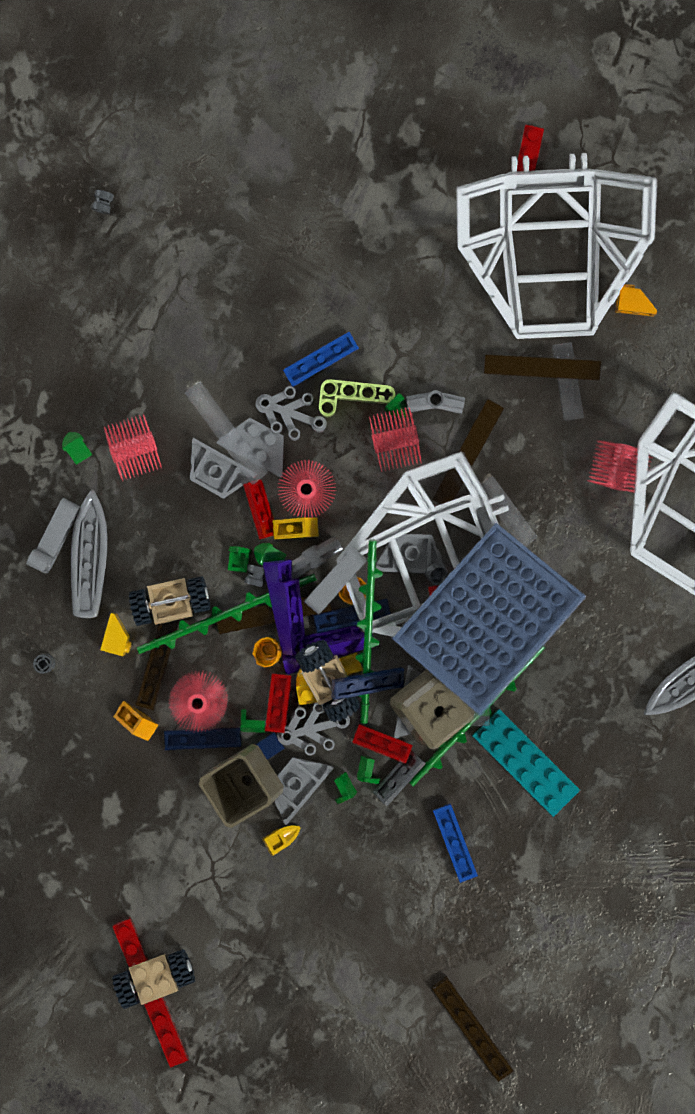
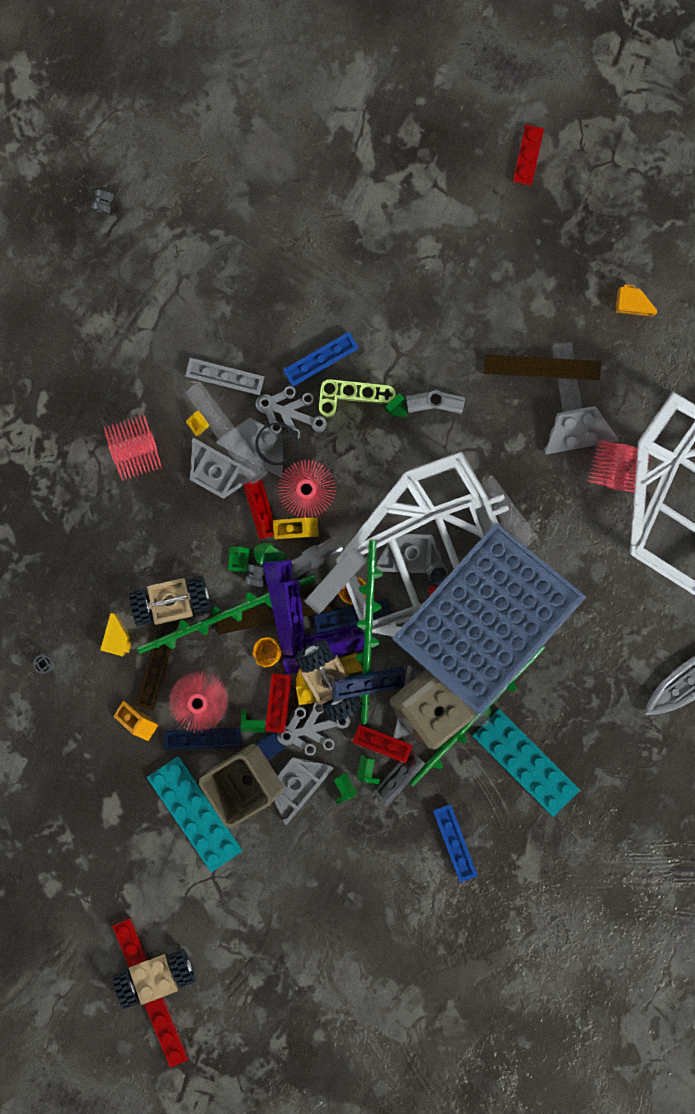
light grey beam [26,498,81,573] -> none
green tile [62,432,92,465] -> none
light grey piece [71,490,108,618] -> none
yellow plate [262,826,300,856] -> none
coral piece [369,407,422,472] -> none
dark brown tile [432,399,504,504] -> none
dark brown tile [432,976,514,1082] -> none
white windscreen [457,153,657,339] -> none
none -> teal plate [147,756,243,872]
none -> light grey plate [185,358,265,396]
none -> yellow tile [186,410,210,437]
none -> black tyre [255,422,298,465]
none -> light grey wing [544,406,618,454]

